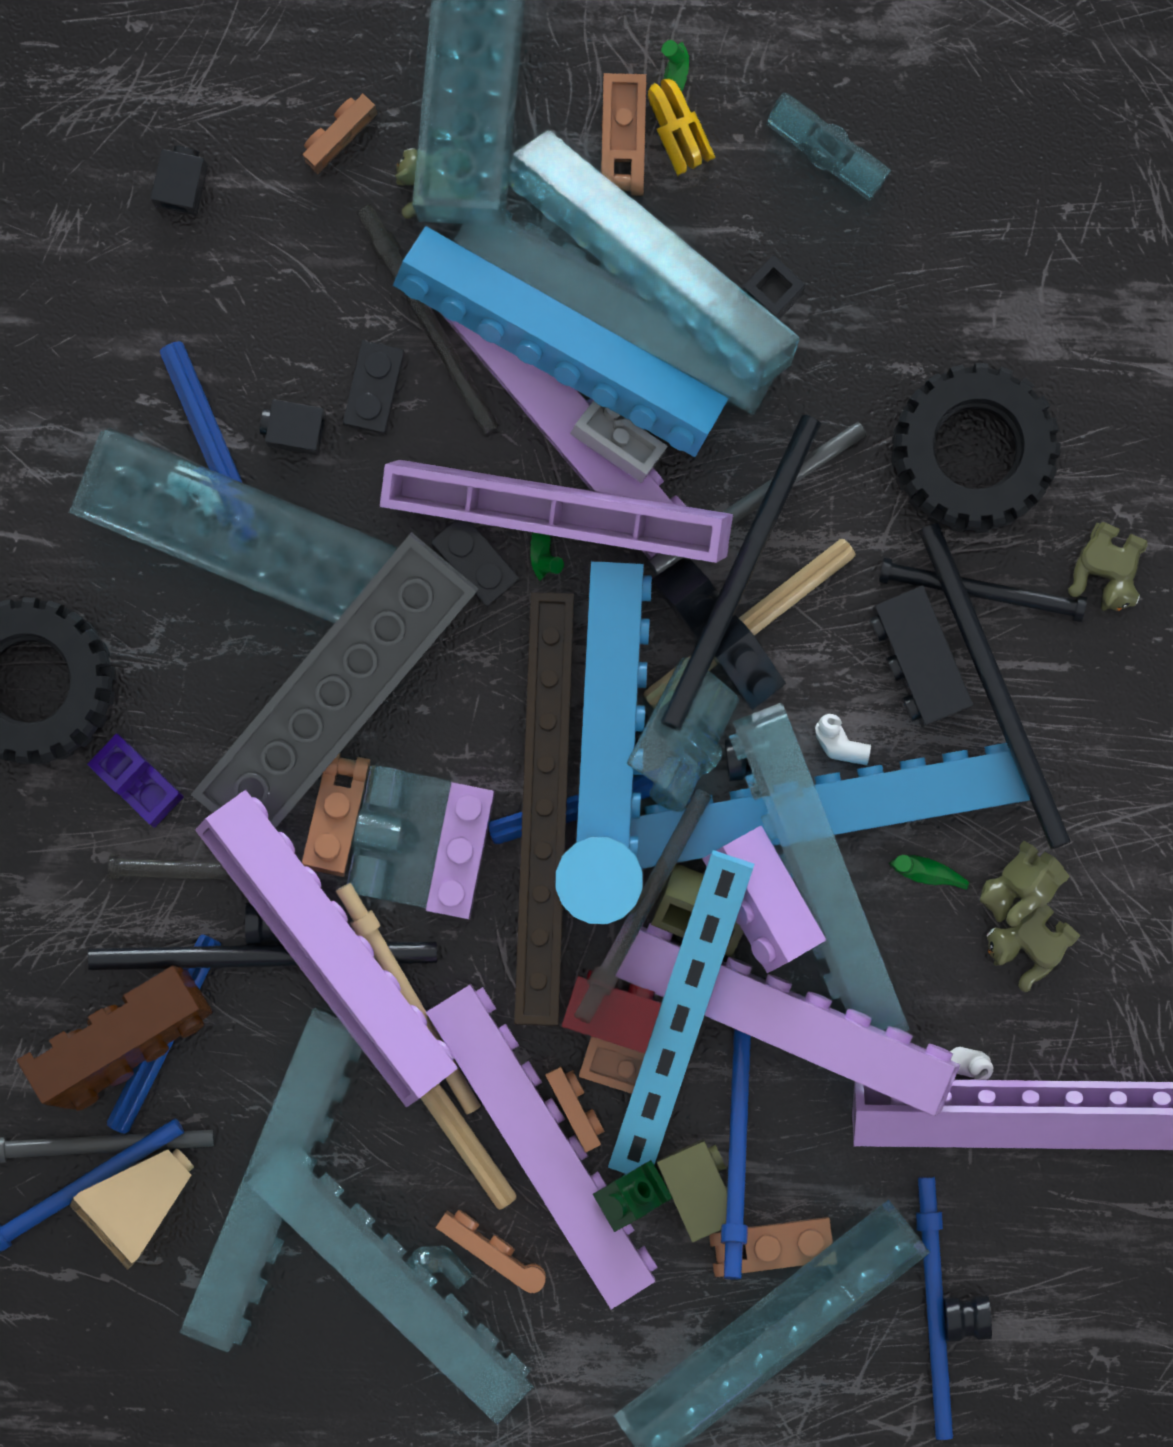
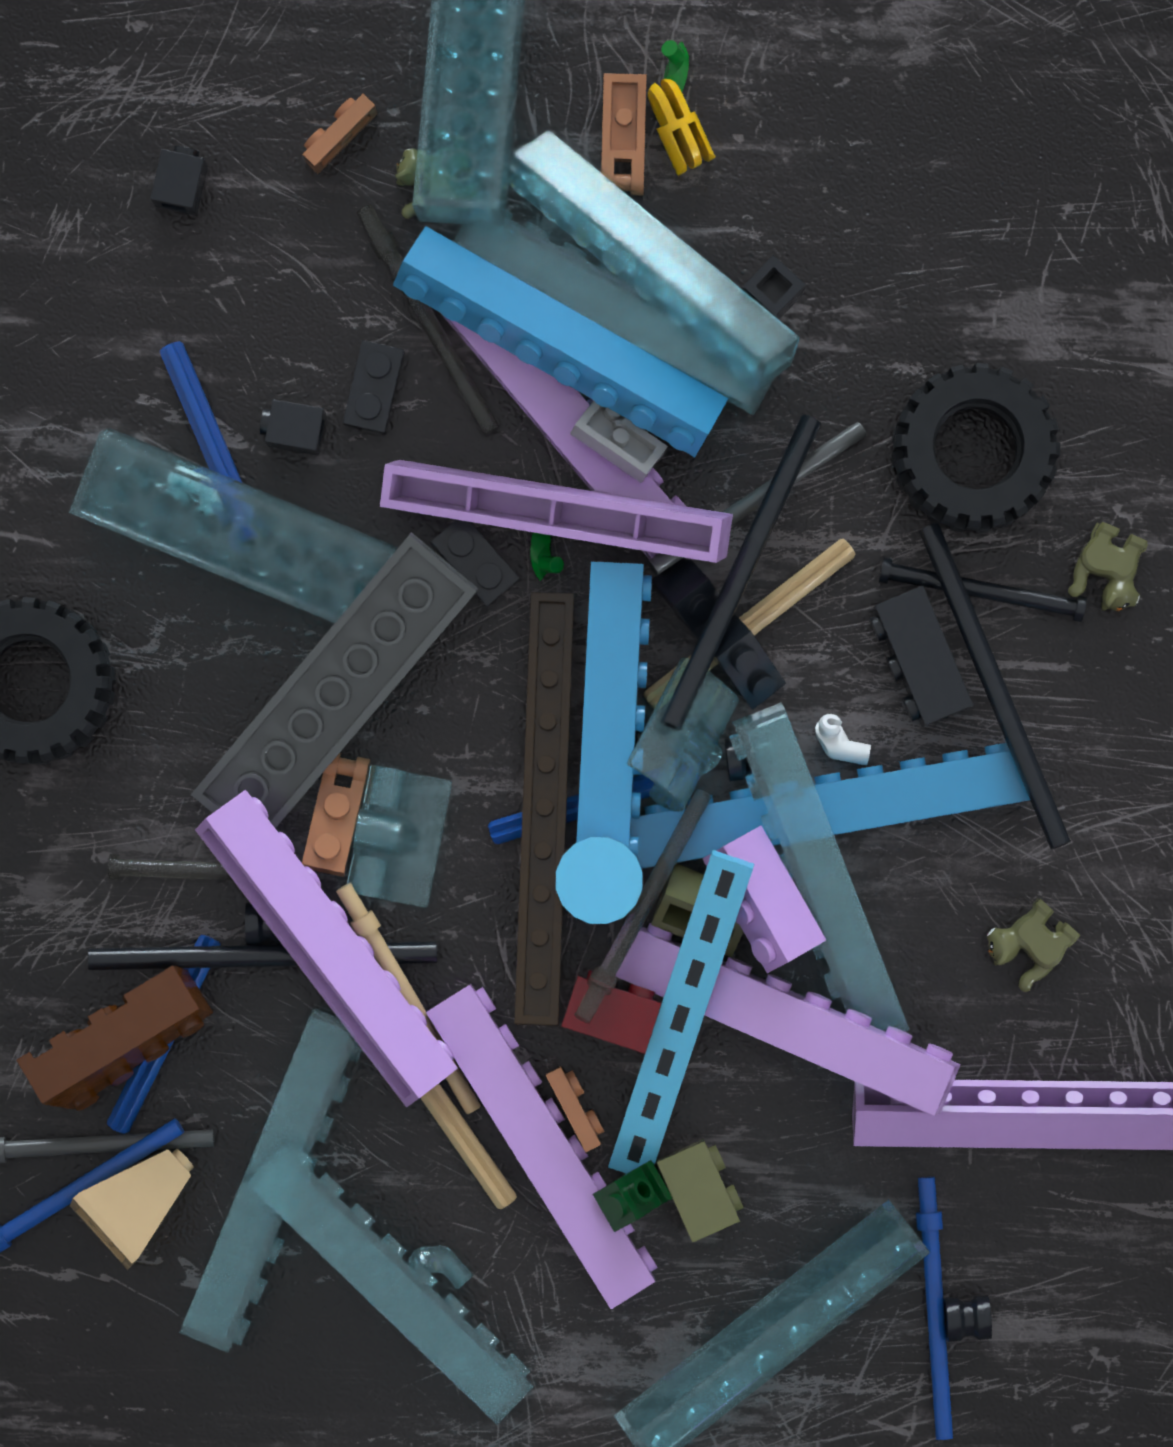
dark purple slope [87,733,184,828] -> none
lavender brick [426,782,495,919] -> none
nougat plate [435,1210,546,1293] -> none
nougat plate [579,1036,645,1094] -> none
nougat plate [709,1217,835,1277] -> none
blue bar [721,1029,751,1280] -> none
clear light blue panel [766,93,892,201] -> none
green bar [888,855,969,890] -> none
white arm [950,1047,993,1080] -> none
olive animal [980,841,1070,927] -> none

